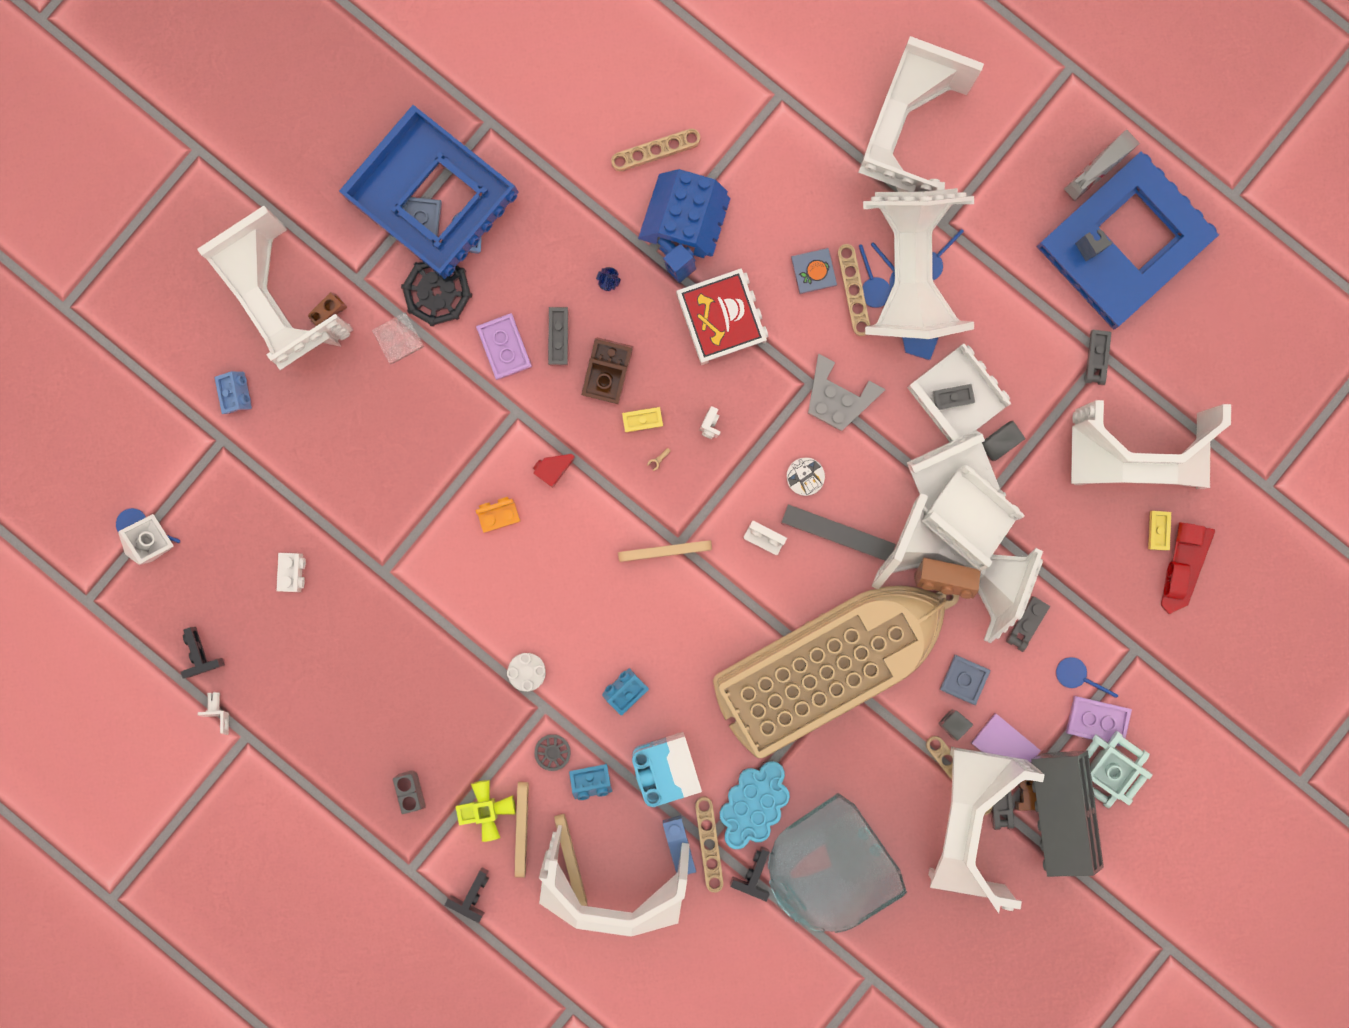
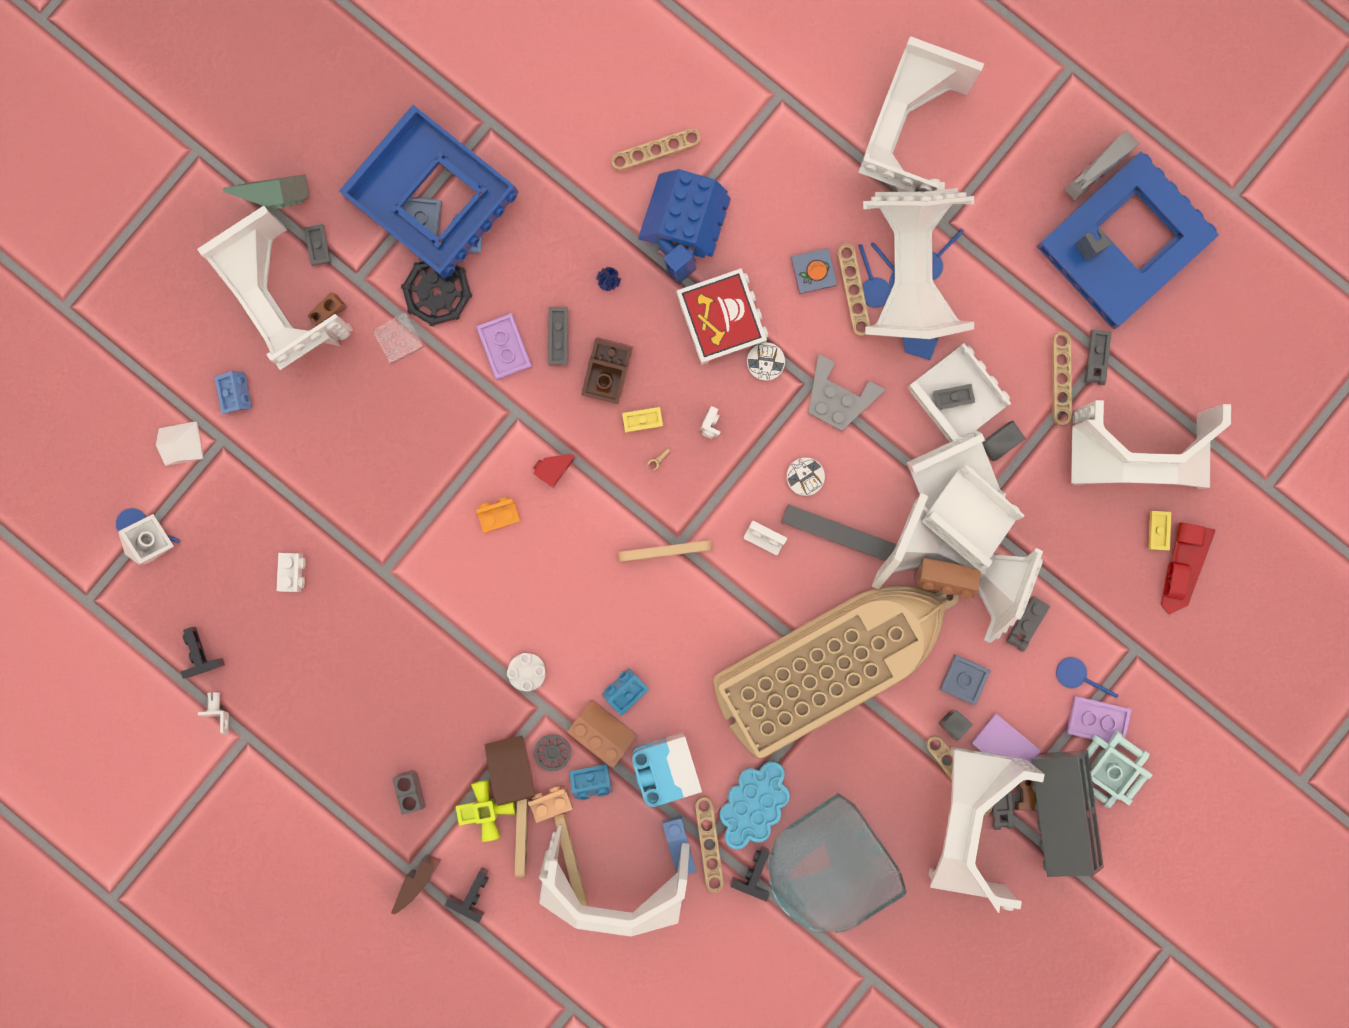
none -> white slope [156,421,204,466]
none -> sand green slope [223,174,310,209]
none -> dark grey plate [304,224,331,266]
none -> reddish brown slope [391,854,441,915]
none -> reddish brown slope [484,735,535,806]
none -> light nougat bracket [528,785,573,823]
none -> nougat slope [567,700,637,768]
none -> white dish [747,343,785,381]
none -> tan beam [1052,332,1072,426]

